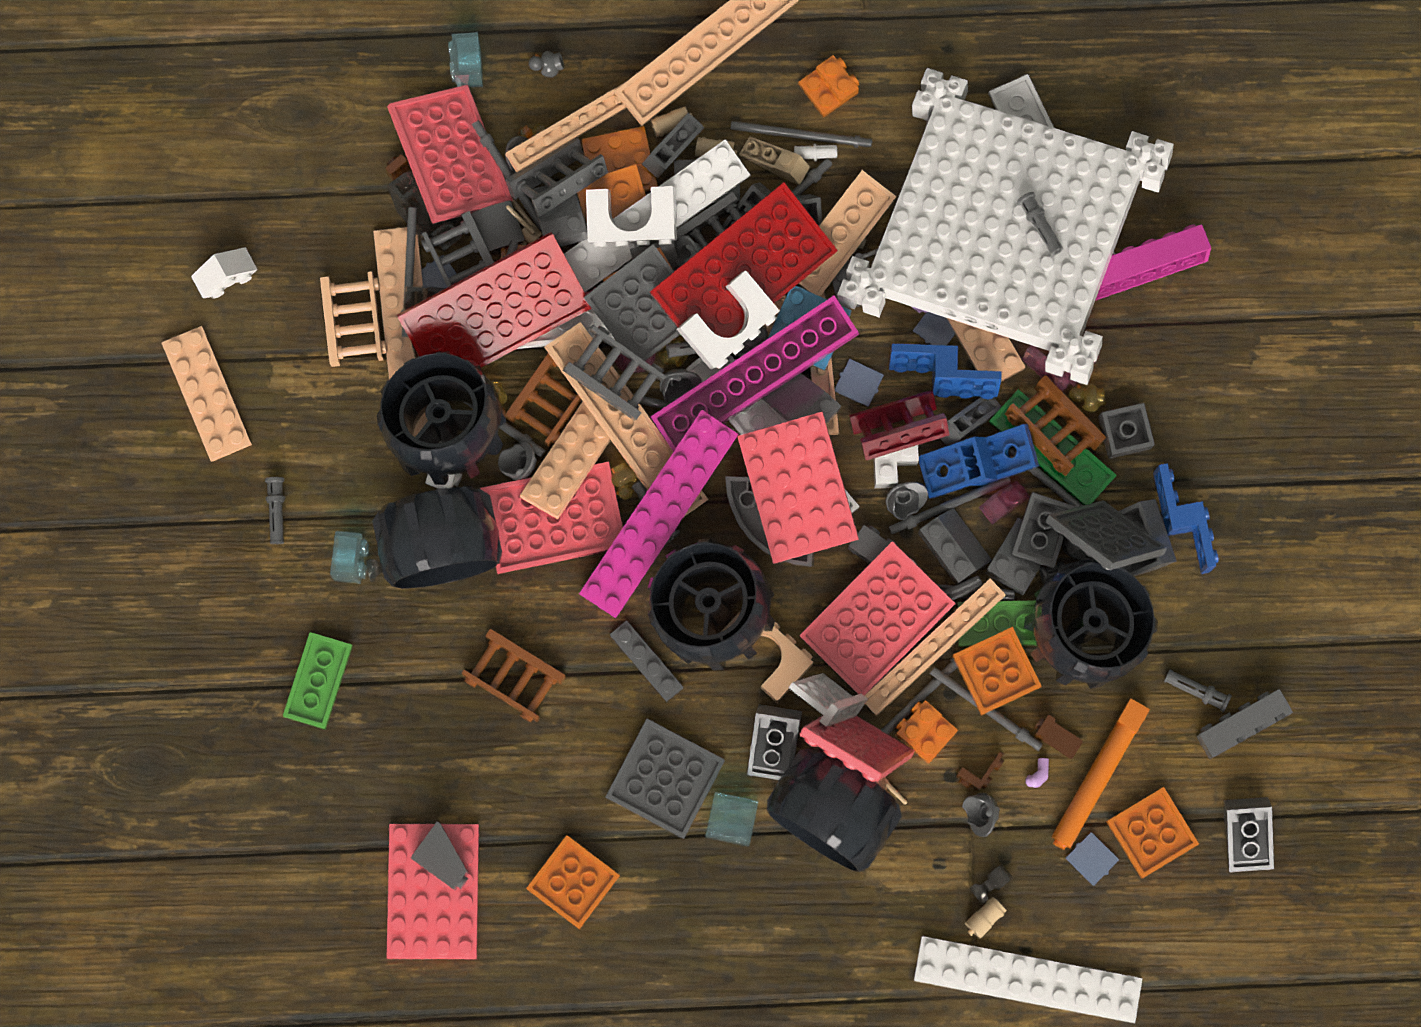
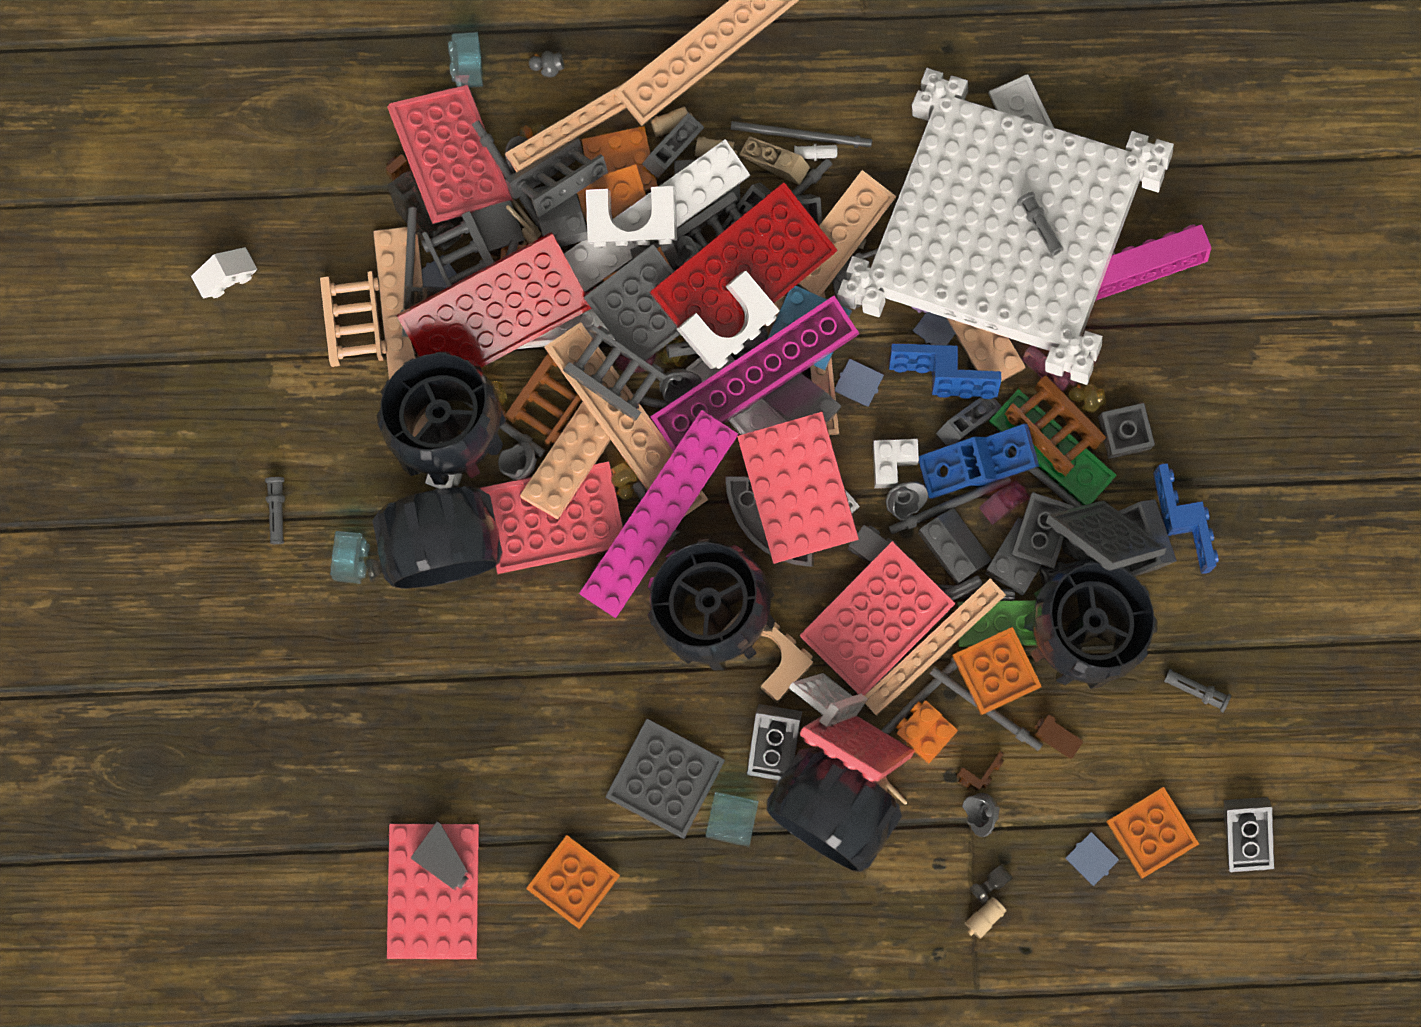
light nougat plate [162,326,252,462] -> none
bright green plate [283,632,353,730] -> none
dark orange fence [462,629,566,723] -> none
dark grey plate [610,621,683,702] -> none
orange plate [798,55,859,118] -> none
dark red fence [849,390,950,461] -> none
white plate [914,936,1142,1023] -> none
lavender arm [1026,758,1049,788] -> none
orange brick [1051,698,1150,850] -> none
dark grey wedge [1196,689,1293,760] -> none

